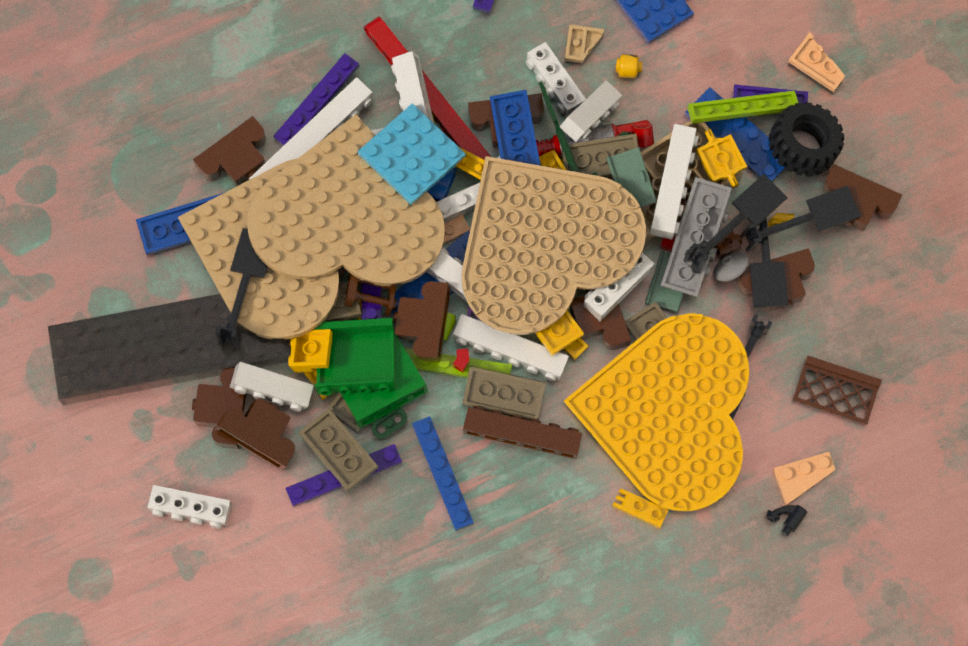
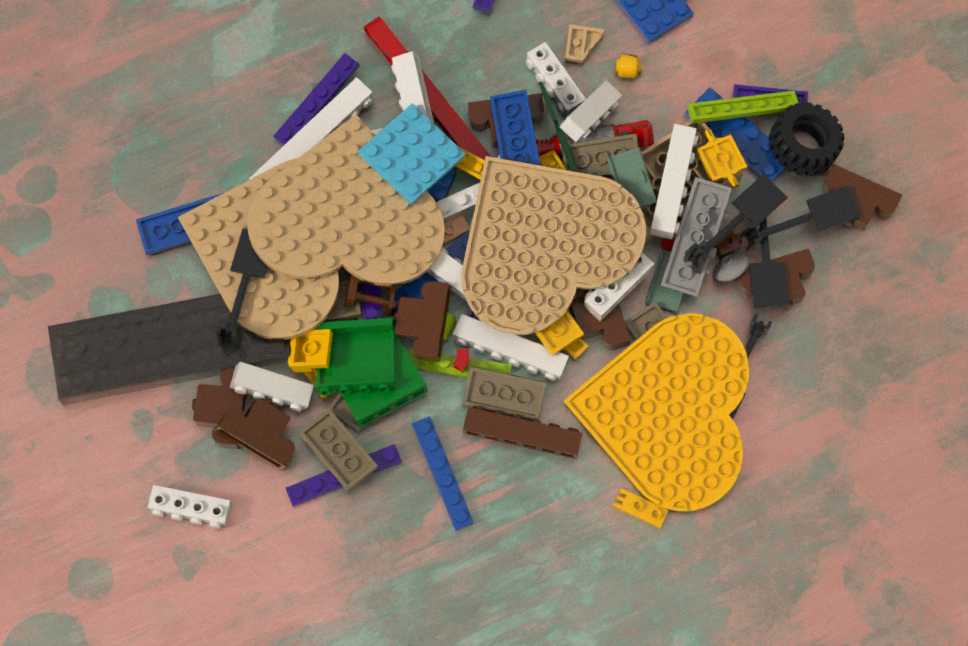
reddish brown brick [193,116,266,187] -> none
dark green plate [372,408,407,440] -> none
black plant [765,505,808,537] -> none
yellow arm [768,213,794,227] -> none
light nougat wing [773,452,836,505] -> none
light nougat wing [788,32,845,92] -> none
reddish brown fence [793,356,882,425] -> none

